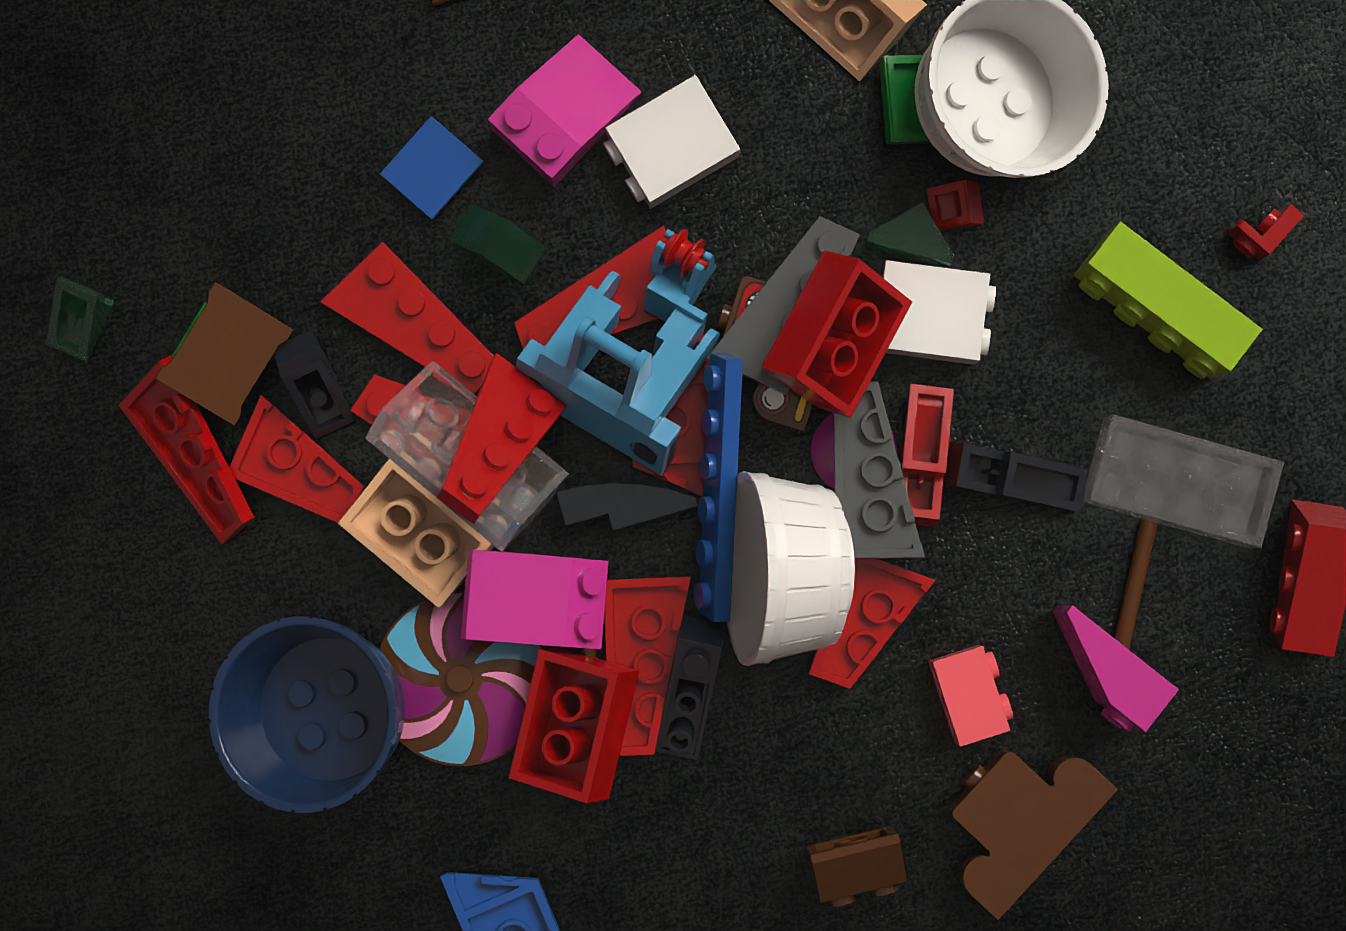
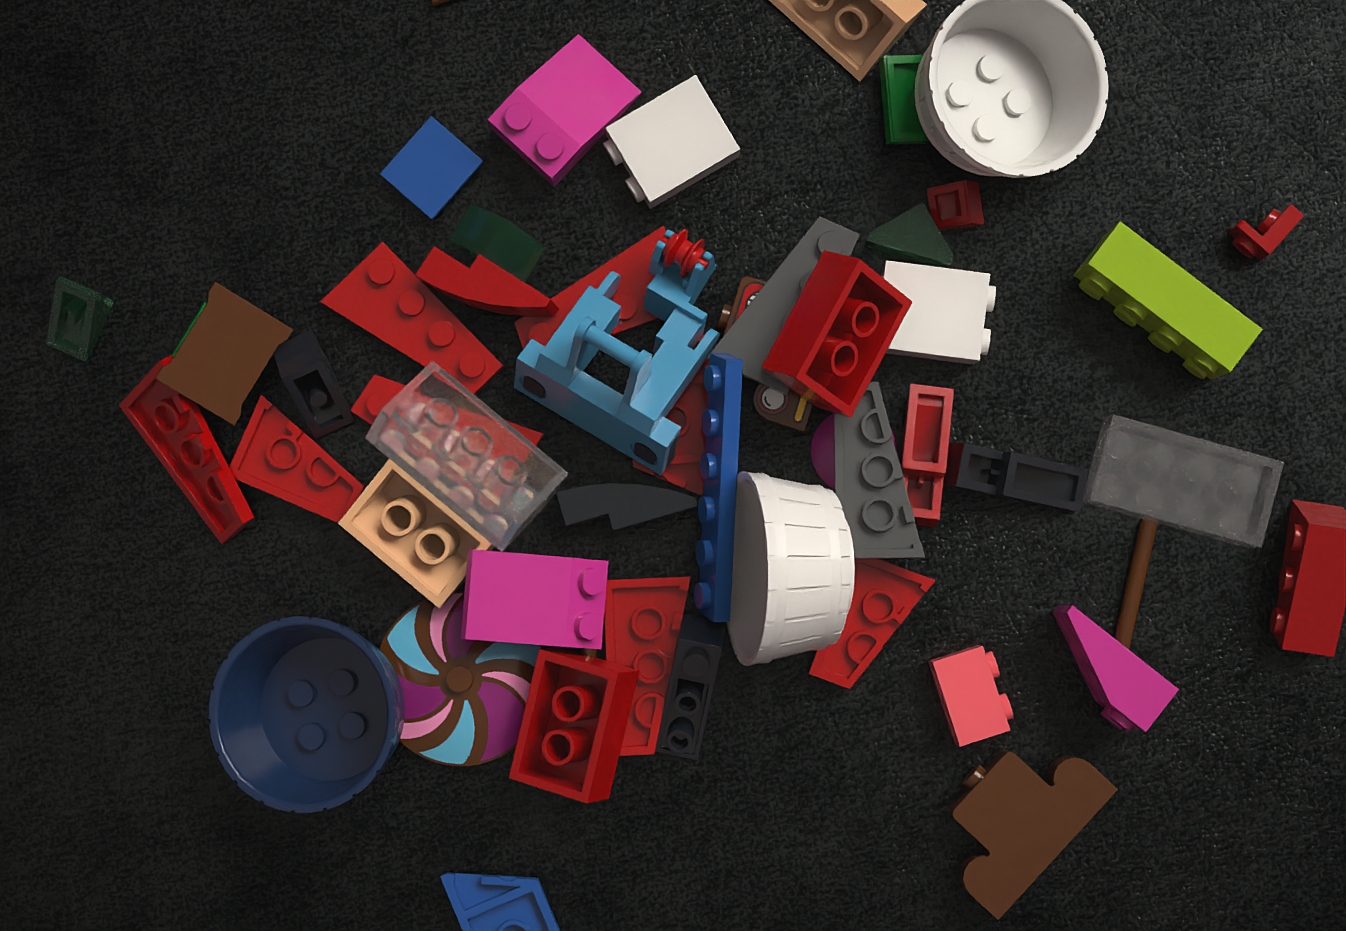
red wing [437,353,567,525] -> none
reddish brown slope [805,826,907,907] -> none
none -> red slope [415,246,559,317]

